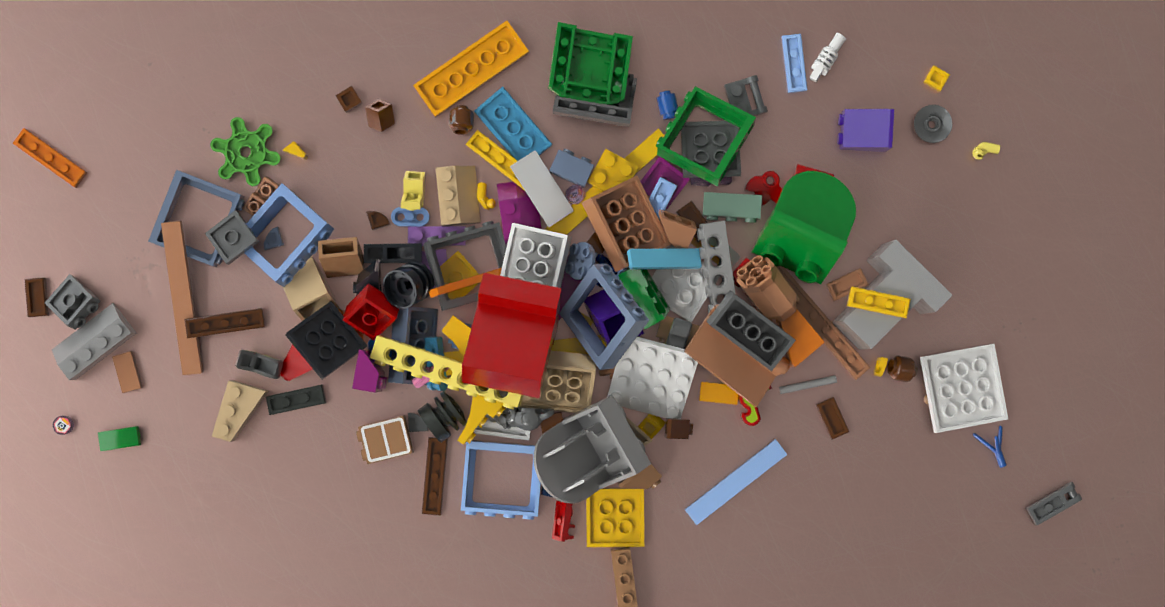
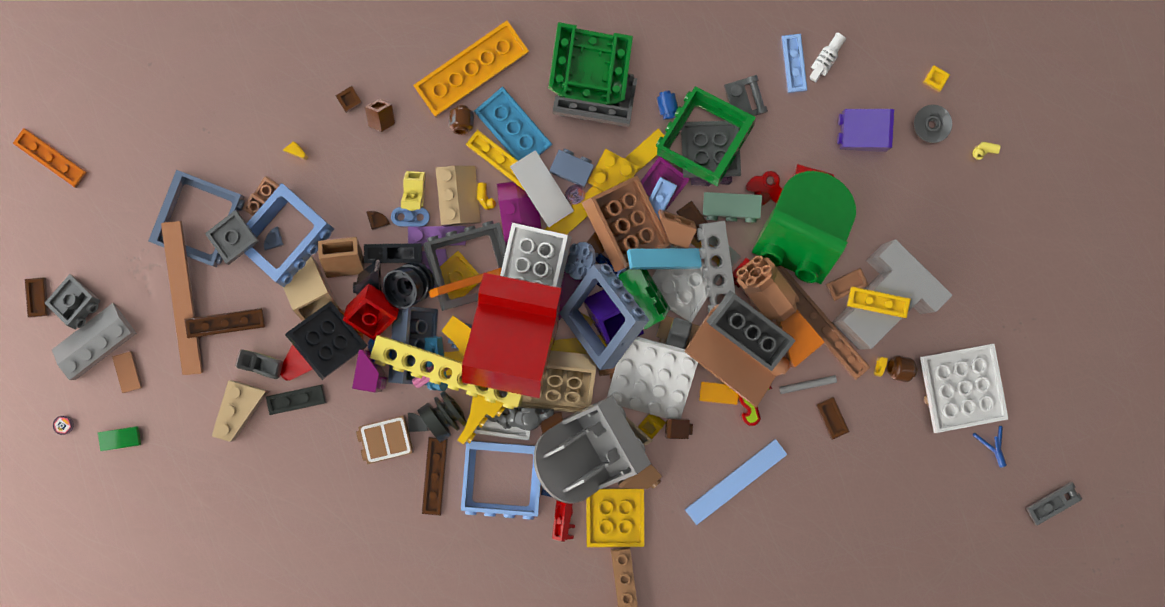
bright green plate [210,117,281,186] -> none

